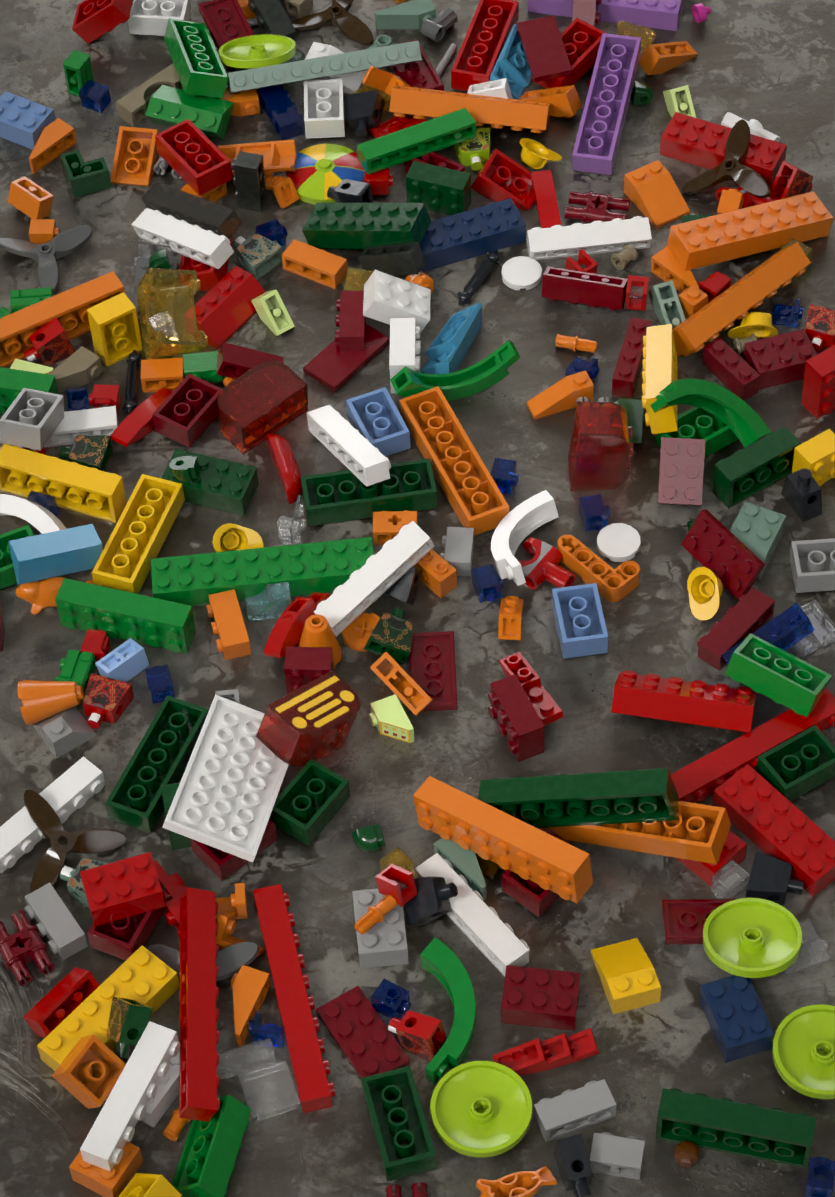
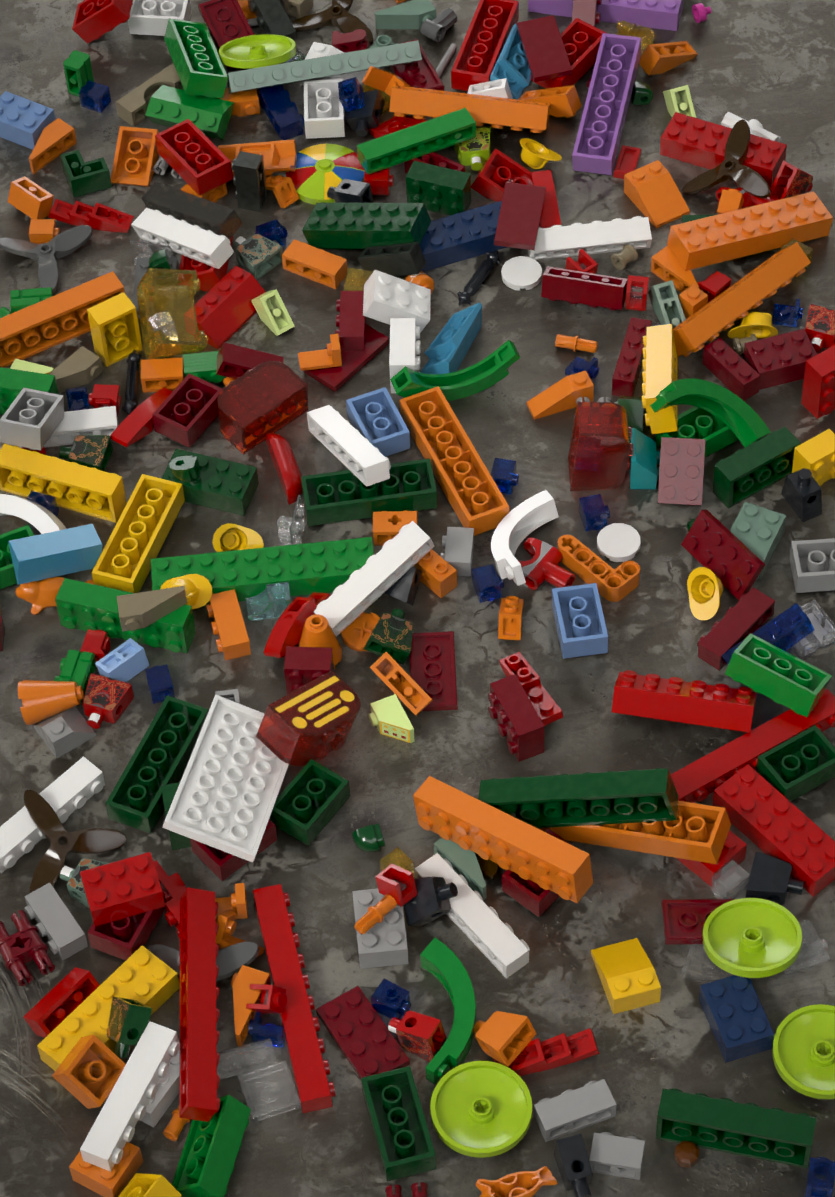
red torso [23,317,75,366] -> none
dark red brick [501,965,580,1031] -> none
dark red pin [565,191,630,224] -> none
none -> red slope [48,199,134,233]
none -> dark tan slope [117,586,187,631]
none -> yellow piece [160,574,212,610]
none -> red window [246,984,287,1014]
none -> orange bracket [298,334,342,371]
none -> dark red leg [332,29,370,53]
none -> clear blue brick [338,77,365,112]
none -> orange torso [474,1011,537,1067]
none -> dark red tile [494,182,546,251]
none -> red tile [613,145,642,179]
none -> teal slope [629,428,660,489]

